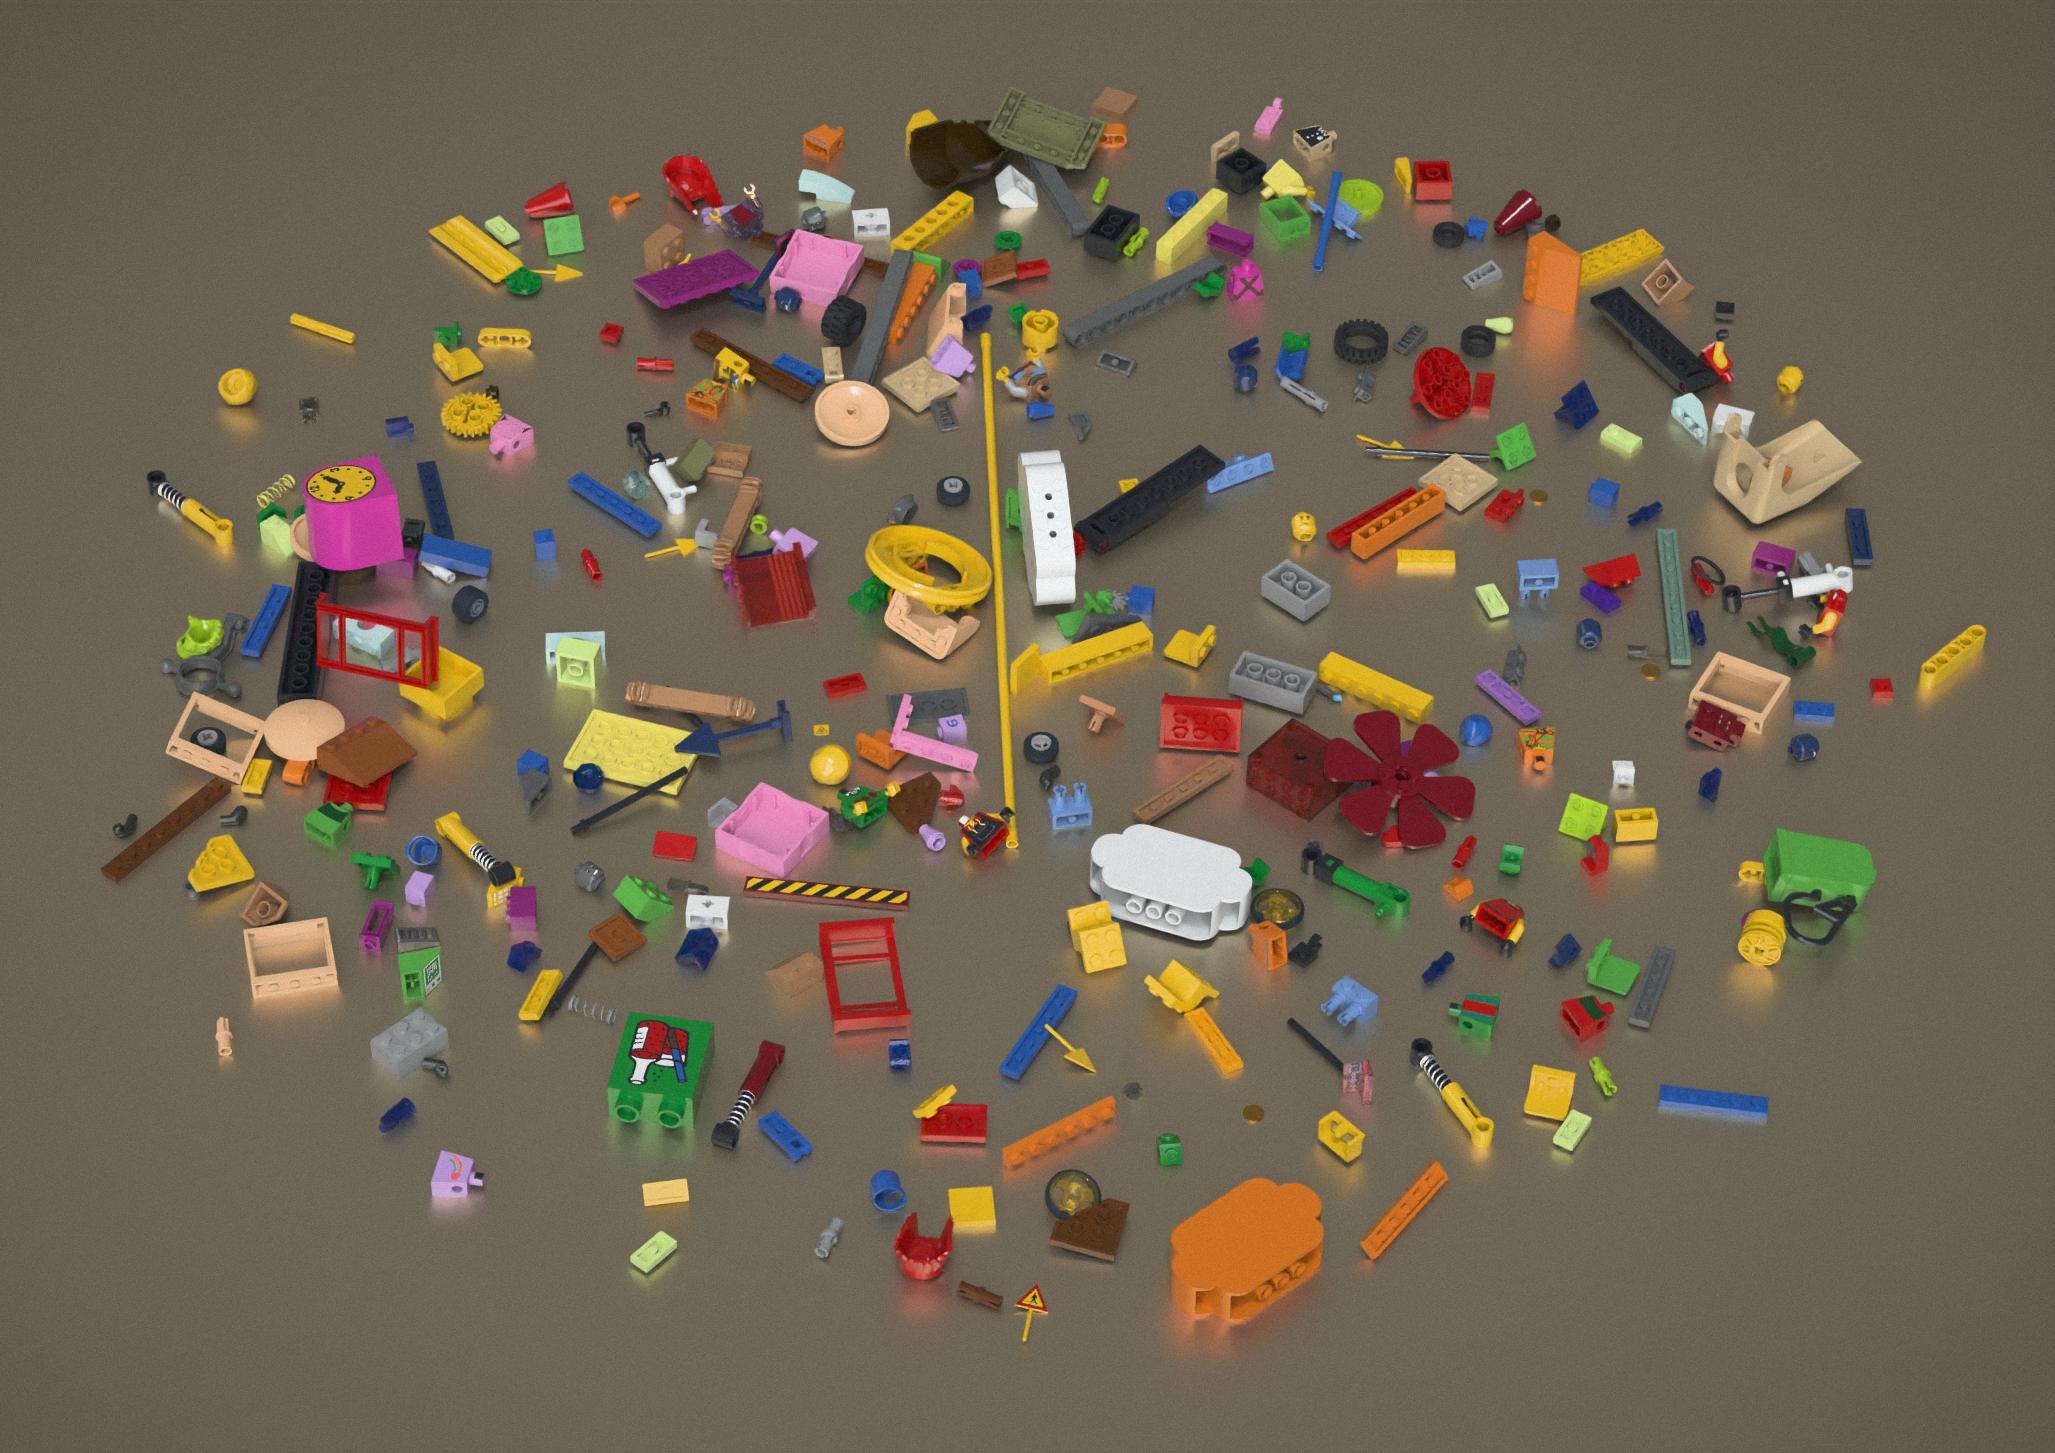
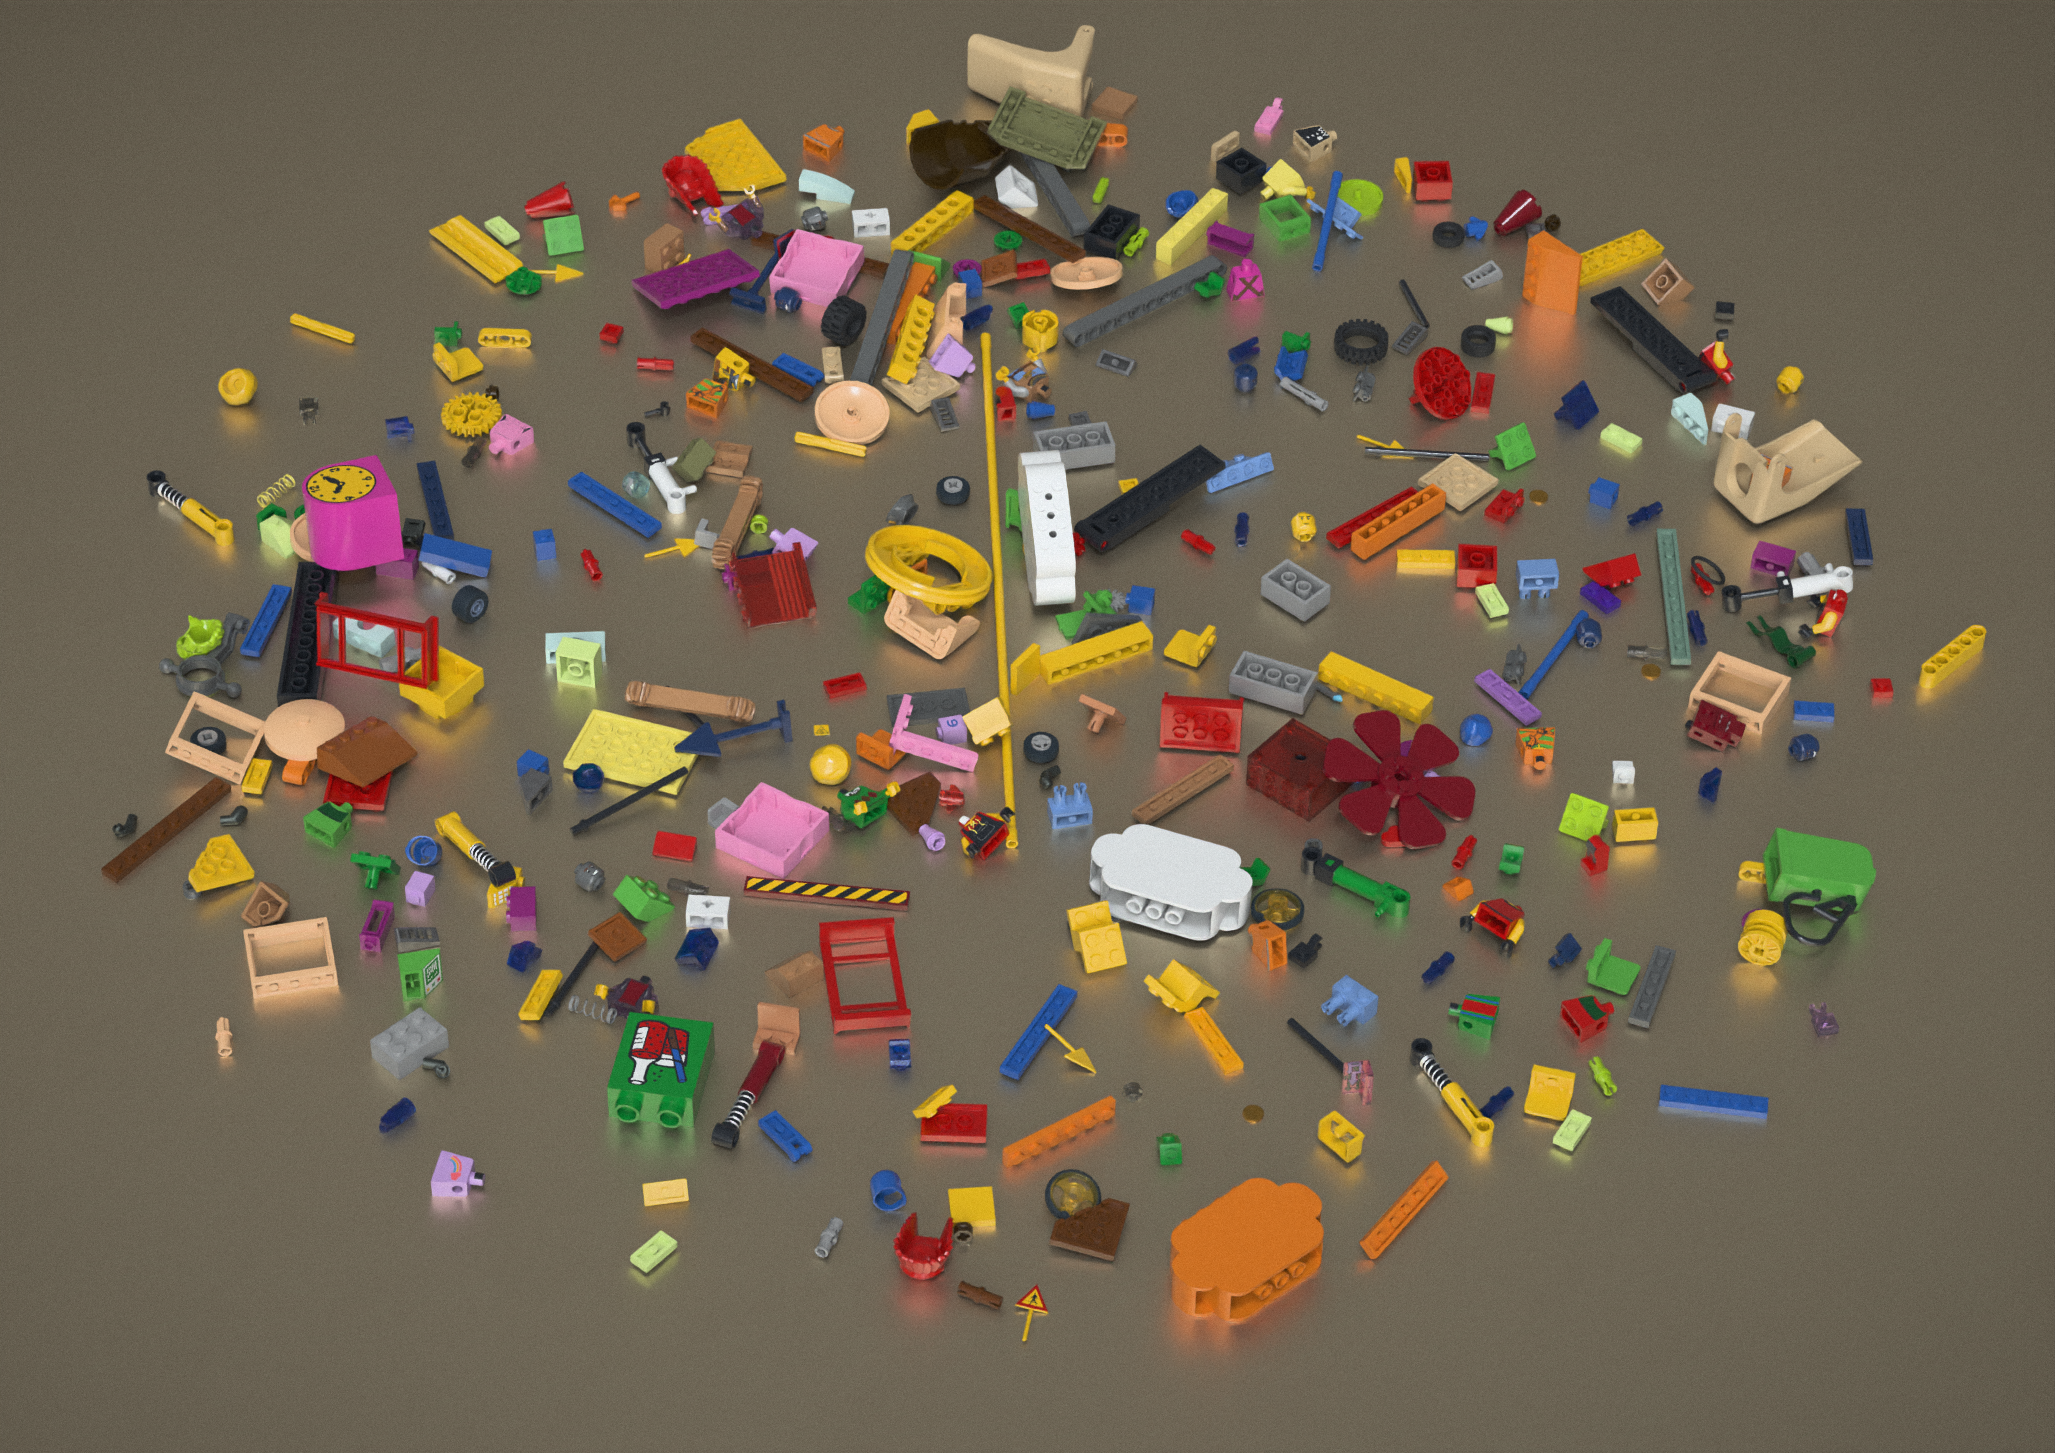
none -> clear smoke axle [461,437,486,468]
none -> torso [594,976,659,1019]
none -> yellow plate [685,119,786,191]
none -> nougat bracket [753,1002,801,1056]
none -> yellow axle [795,431,867,457]
none -> yellow brick [887,294,935,384]
none -> dark brown bush [954,1222,973,1243]
none -> yellow bracket [962,697,1014,746]
none -> tan piece [967,25,1095,118]
none -> reddish brown plate [974,195,1086,263]
none -> red leg [995,386,1016,421]
none -> light grey brick [1033,421,1116,469]
none -> light nougat dish [1050,257,1123,289]
none -> red axle [1181,529,1216,555]
none -> clear blue pin [1234,512,1250,547]
none -> black piece [1399,279,1430,329]
none -> red brick [1457,544,1497,588]
none -> clear blue axle [1479,1086,1514,1119]
none -> blue piece [1518,610,1589,700]
none -> clear purple plate [1809,1002,1839,1037]

